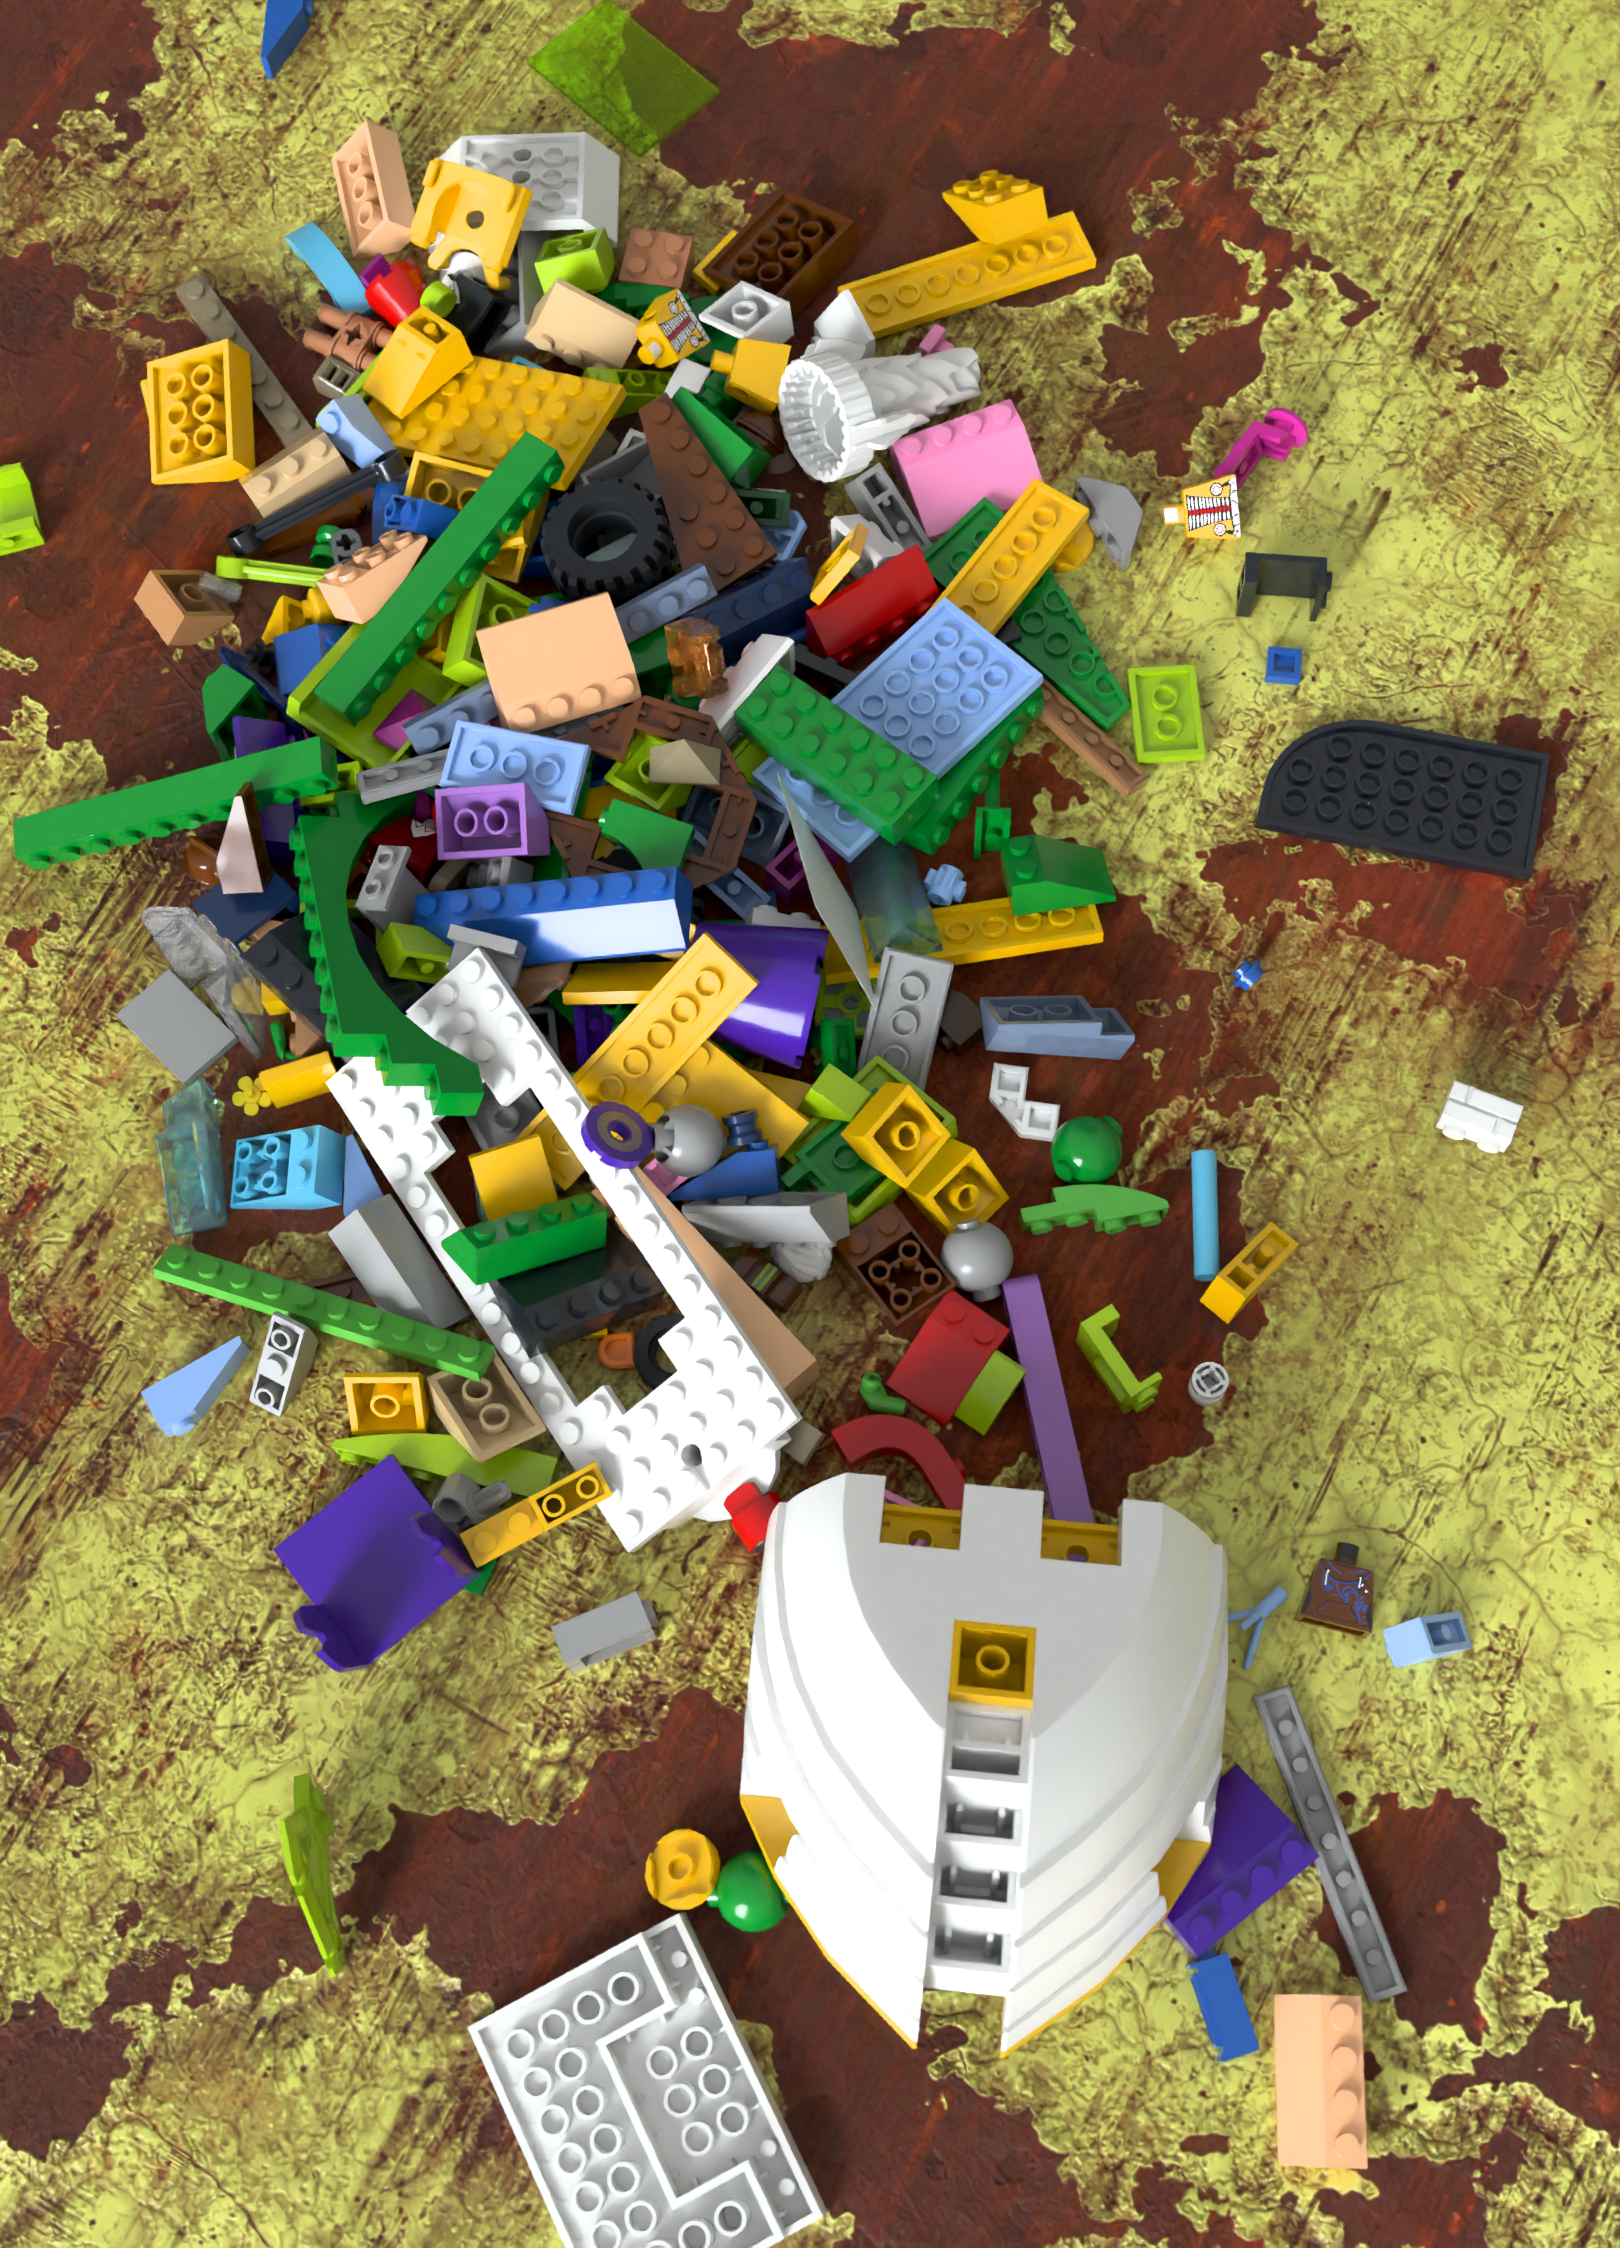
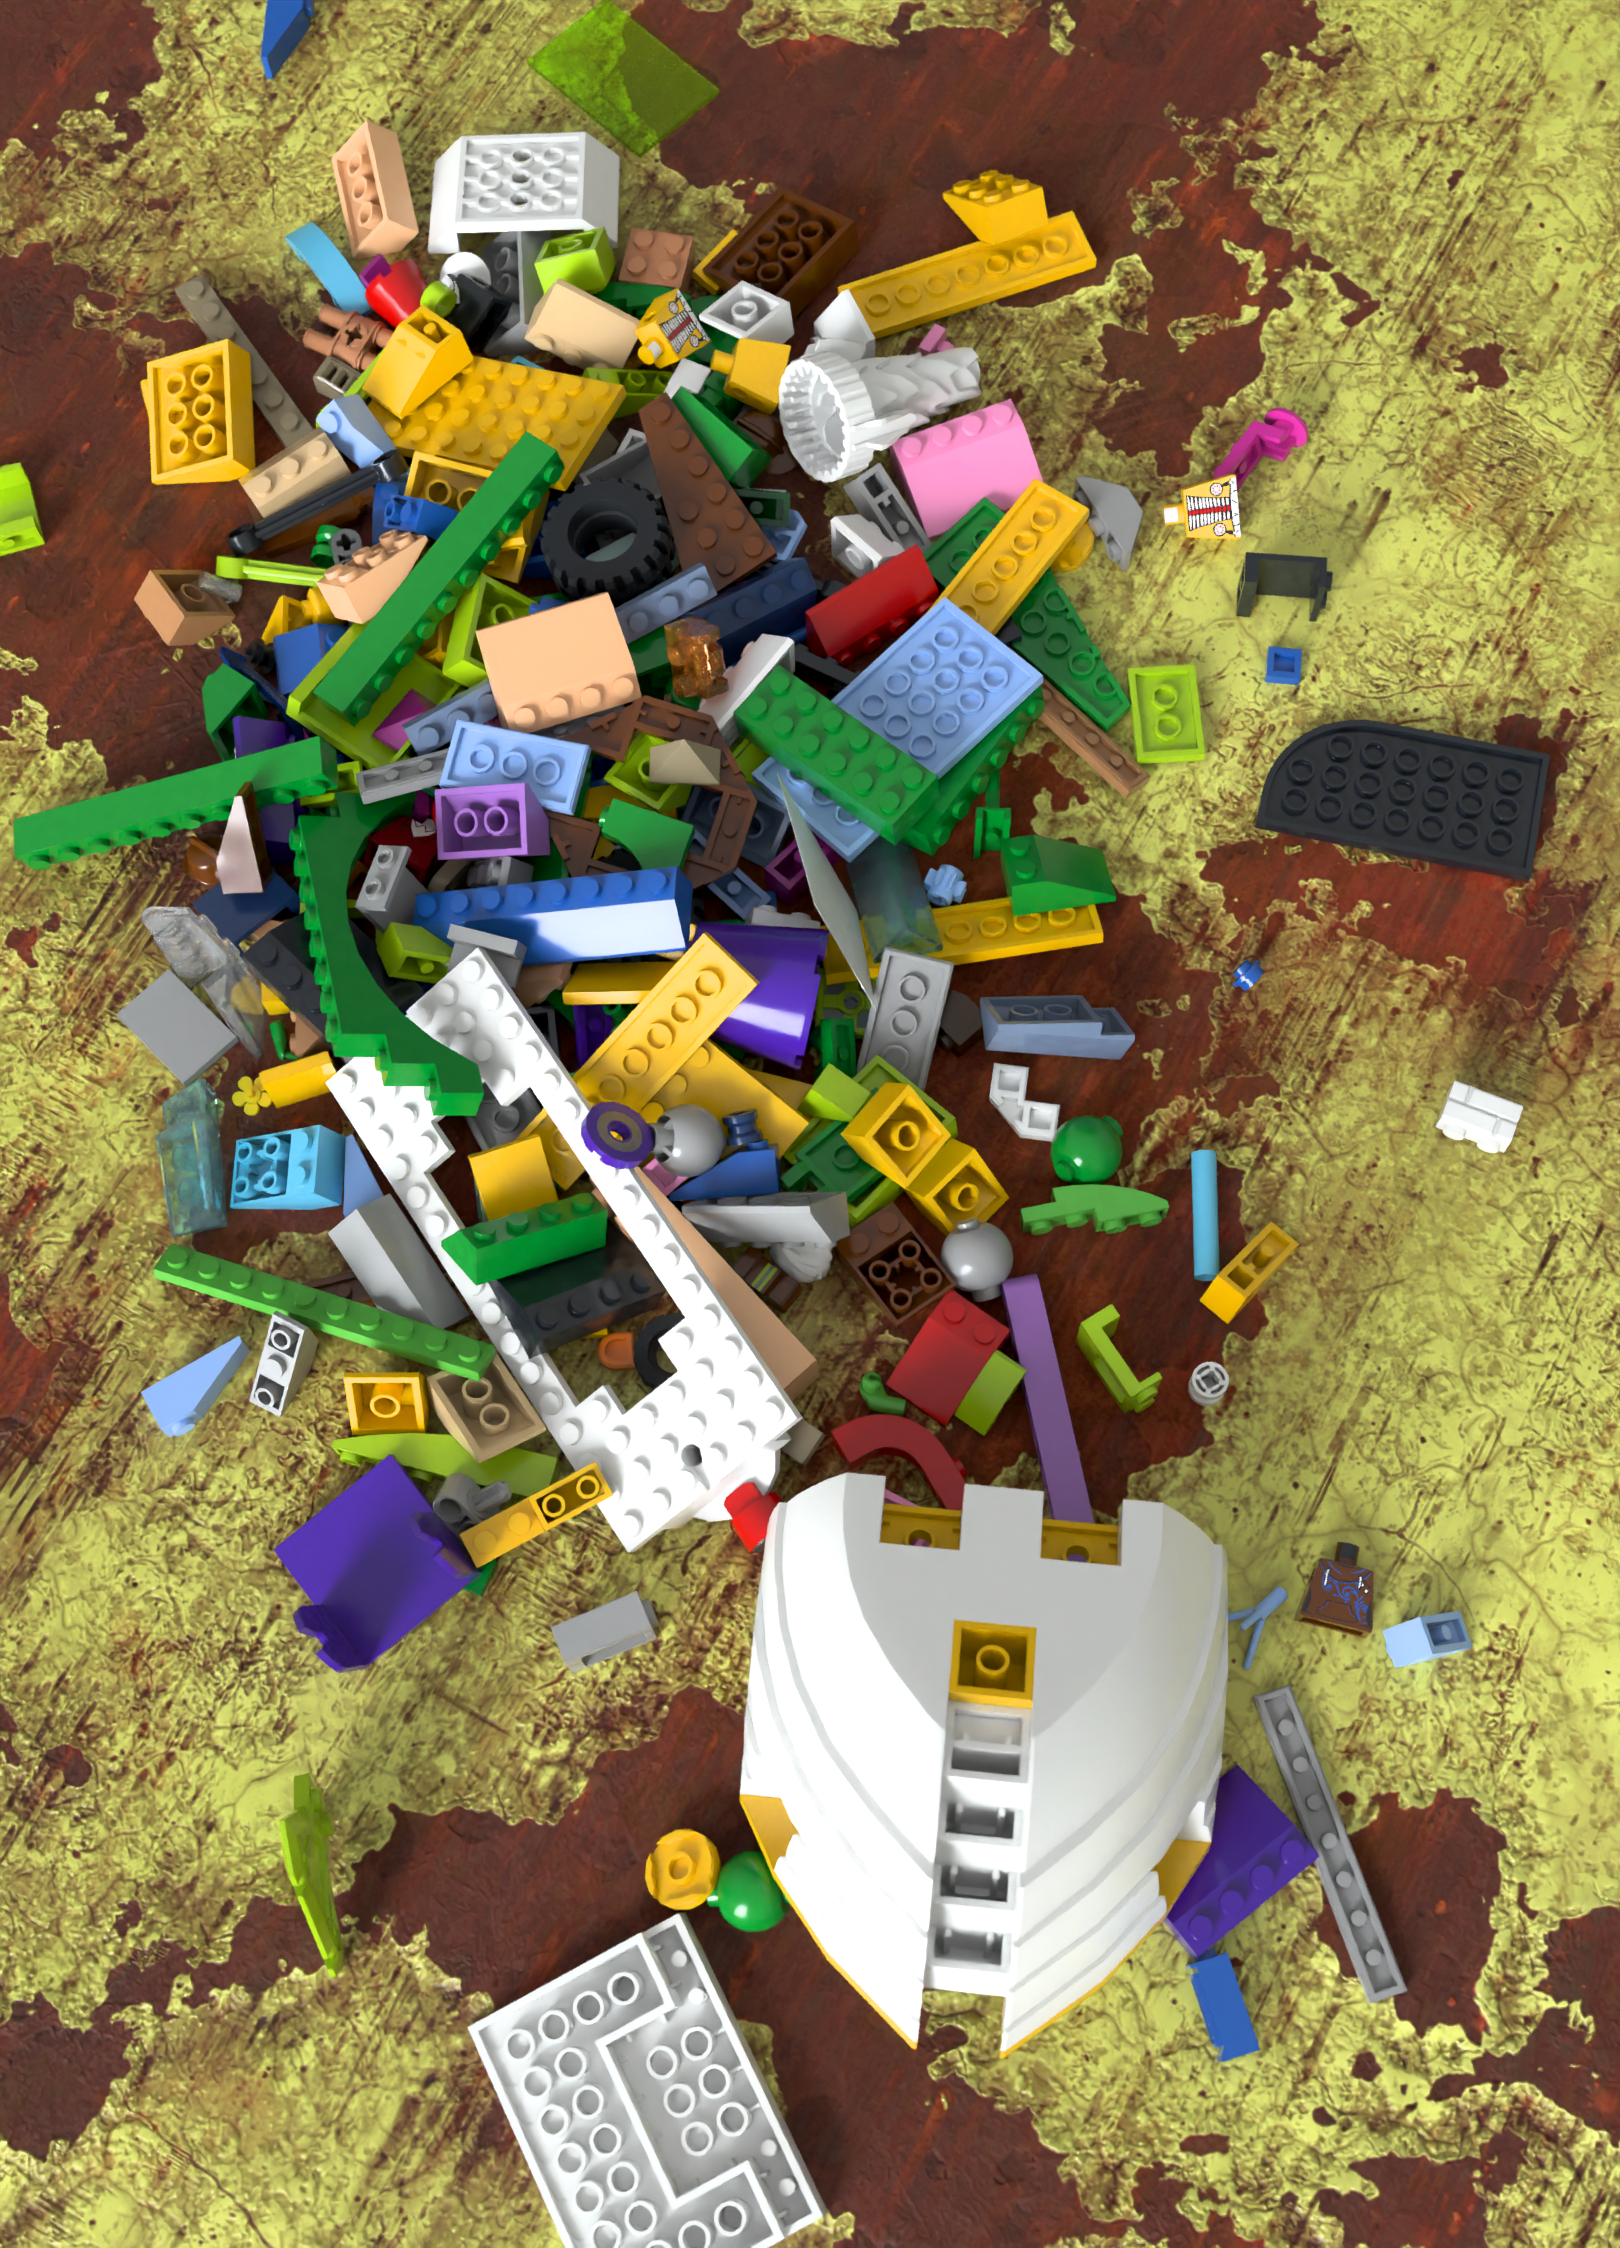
yellow piece [409,158,533,291] -> none
yellow tile [810,523,869,605] -> none
light nougat slope [1273,1994,1368,2169] -> none

